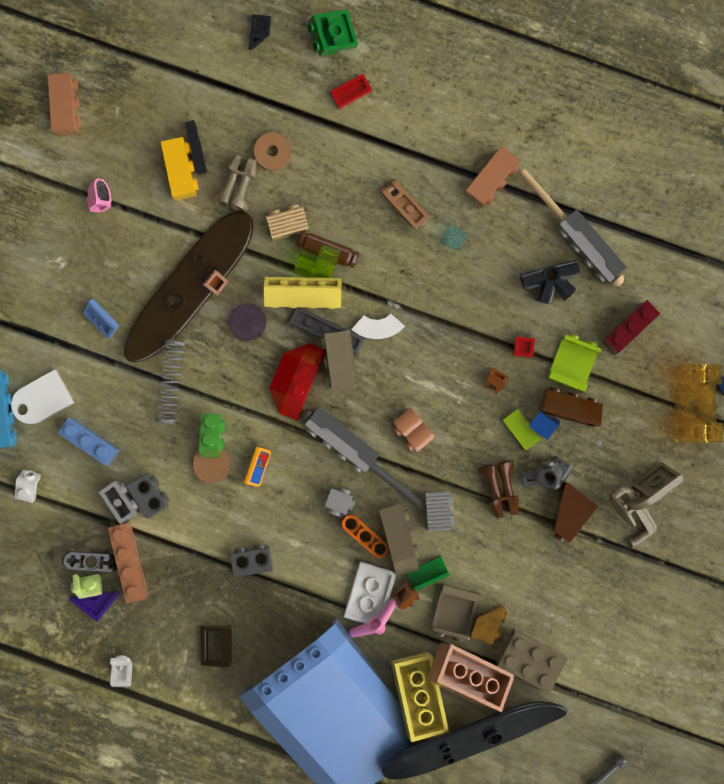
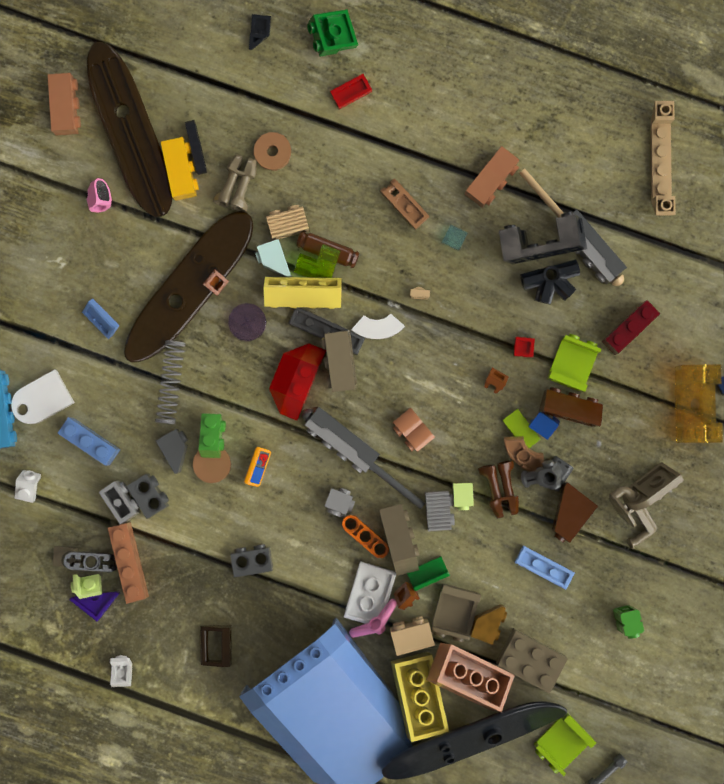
none -> dark brown piece [87,42,172,217]
none -> dark grey slope [156,429,188,474]
none -> light aqua slope [255,239,291,277]
none -> tan brick [390,616,435,656]
none -> tan tile [410,287,430,300]
none -> yellowish green brick [452,482,474,510]
none -> black plate [499,212,587,265]
none -> medium nougat tile [504,436,544,471]
none -> light blue tile [514,546,575,590]
none -> lime panel [534,712,596,776]
none -> bright green brick [613,605,644,639]
none -> tan slope [650,101,676,216]

